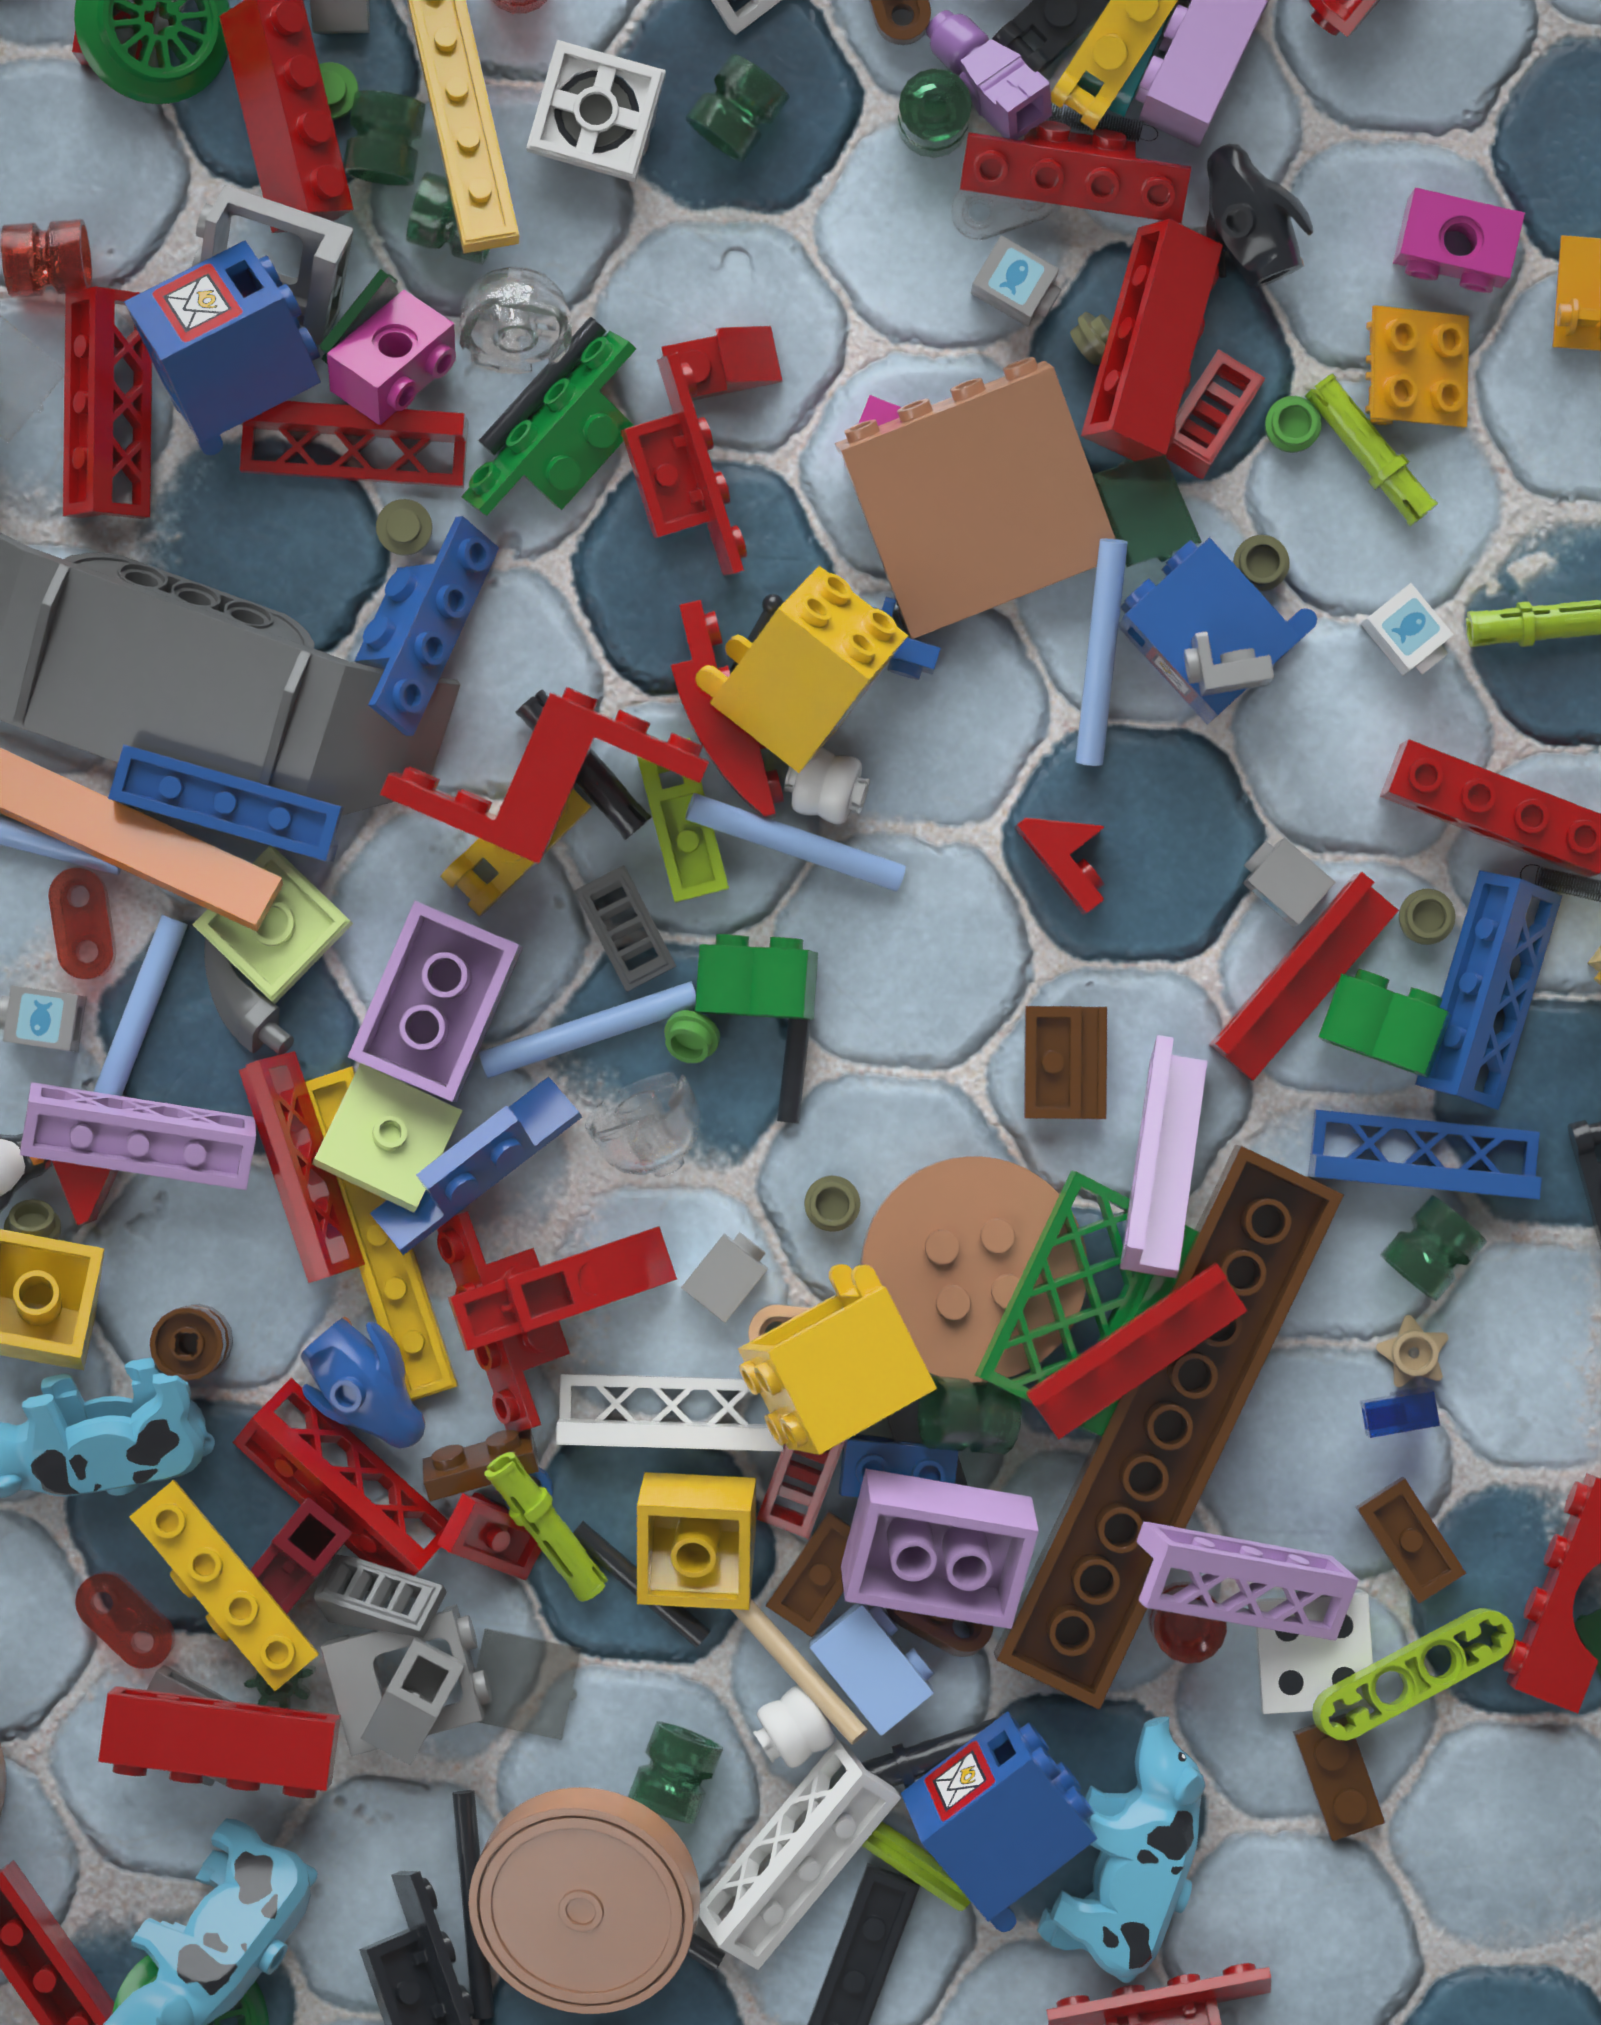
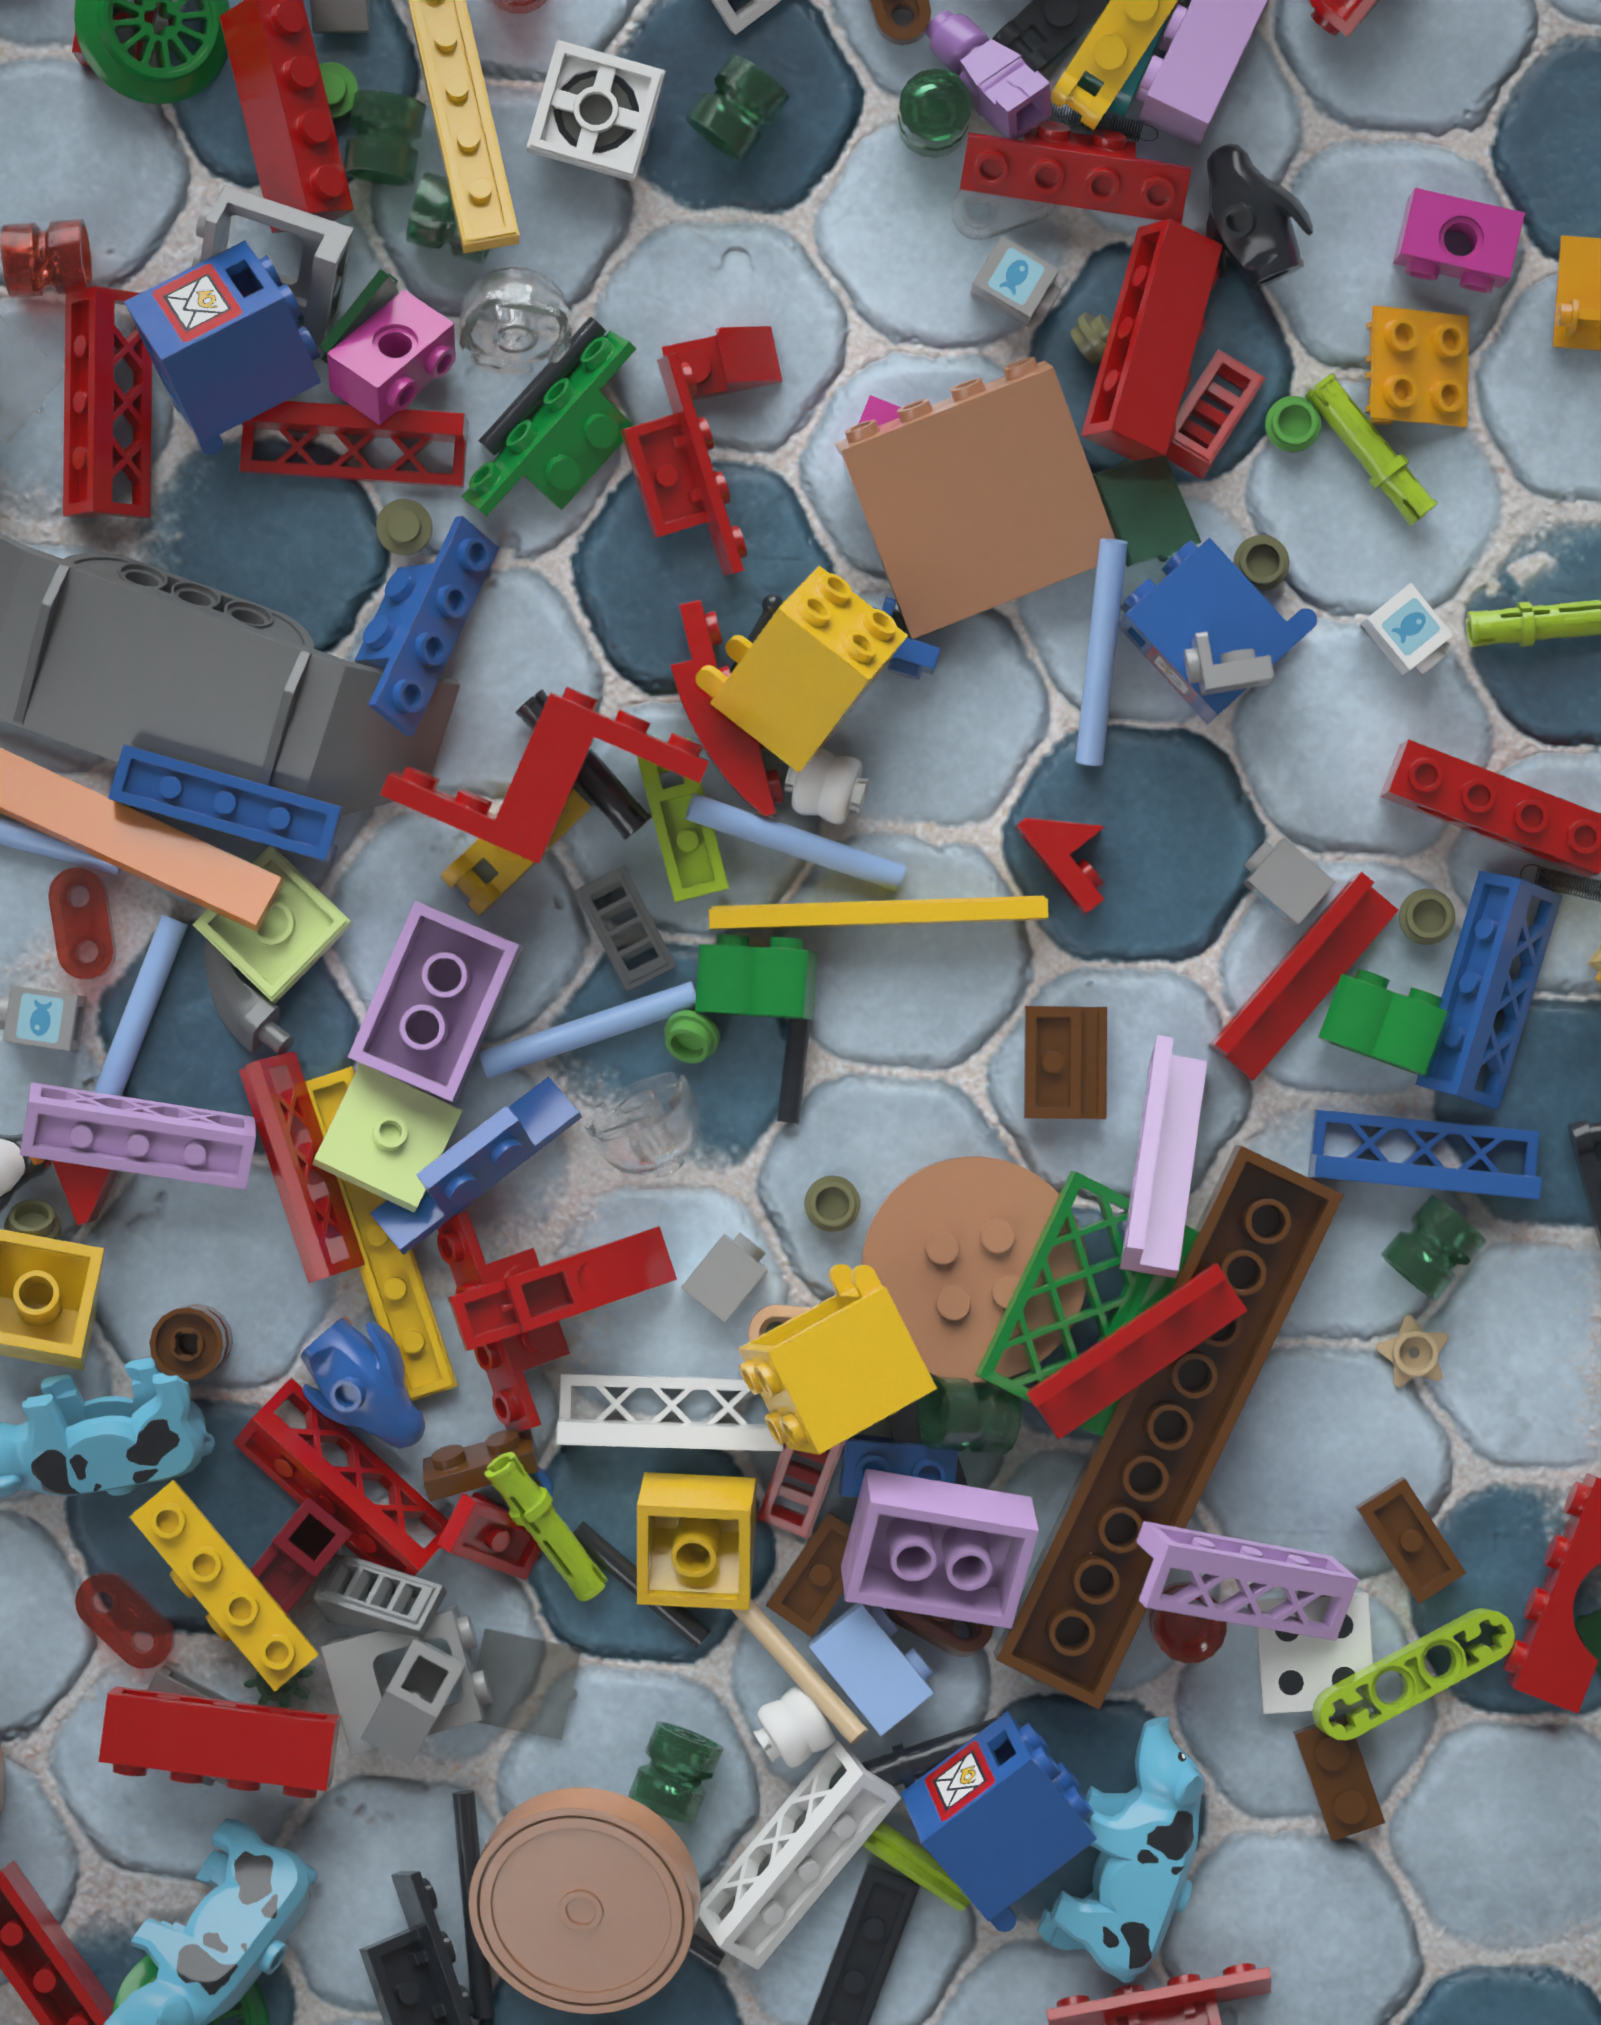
clear blue piece [1360,1387,1440,1438] -> none
none -> yellow tile [709,896,1048,931]

